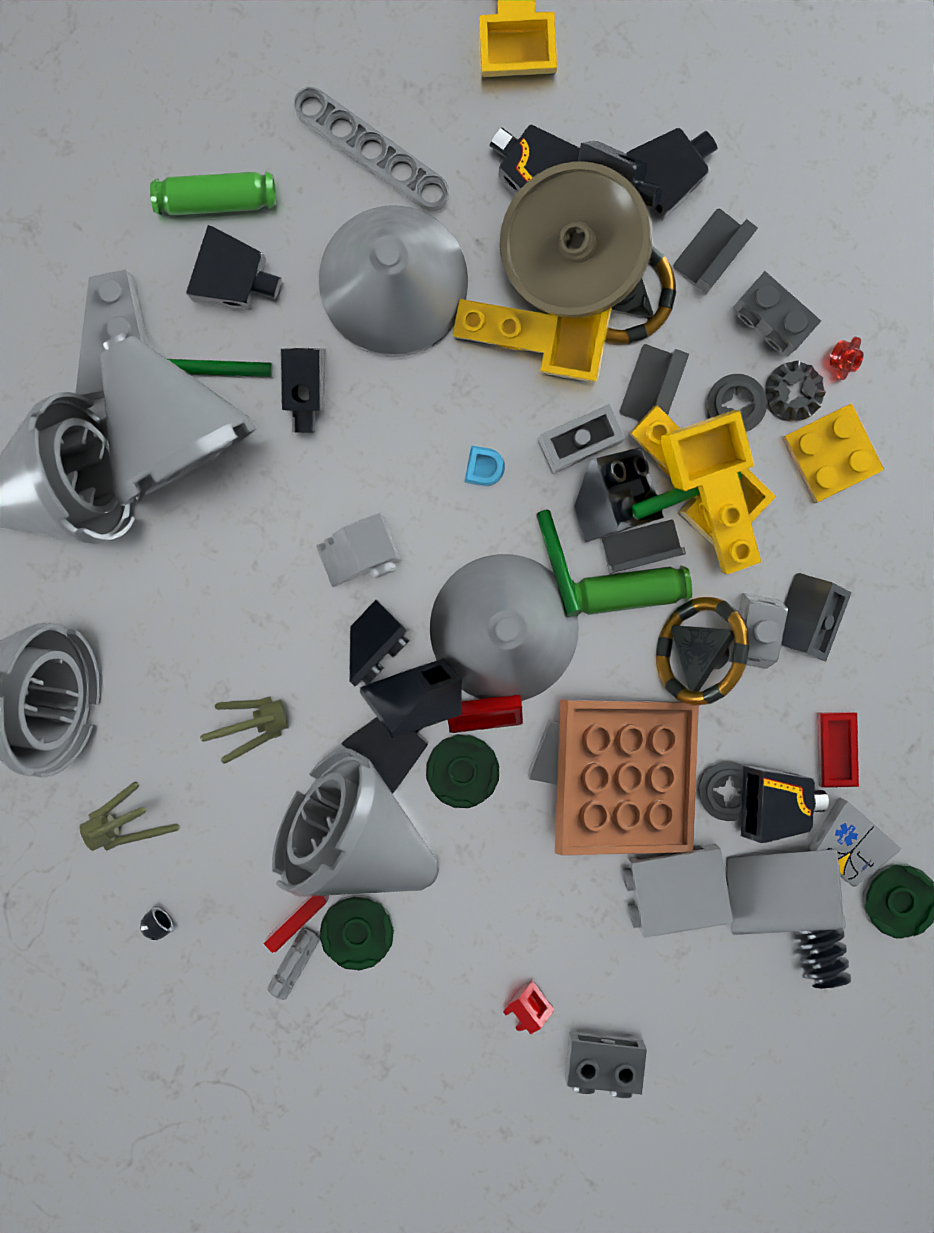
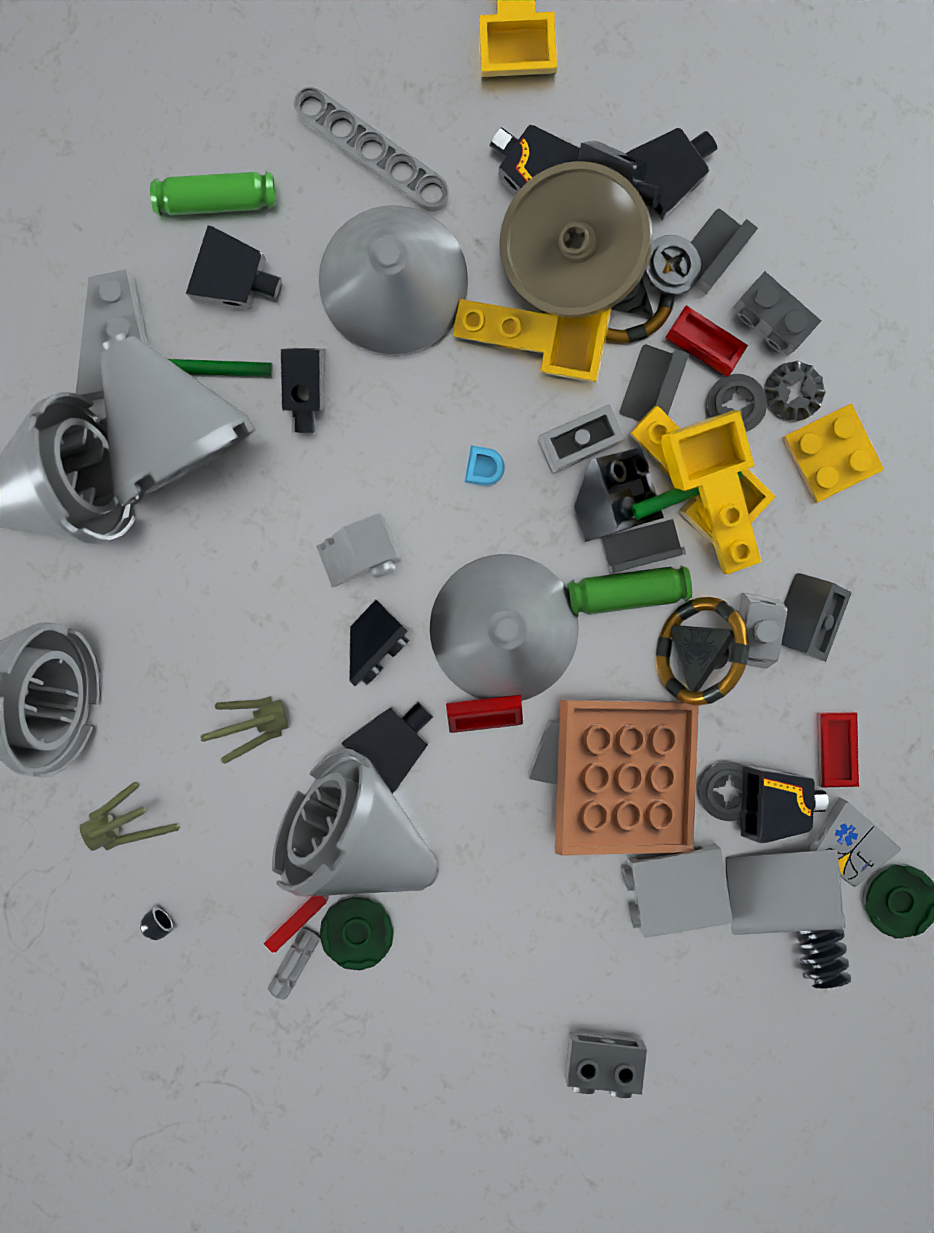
black slope [360,658,462,738] -> none
dark green tile [426,734,499,808] -> none
red tile [503,981,555,1035] -> none
green bar [536,510,582,617] -> none
clear red plate [830,336,864,380] -> none
none -> gear [644,235,701,295]
none -> red tile [666,305,748,377]

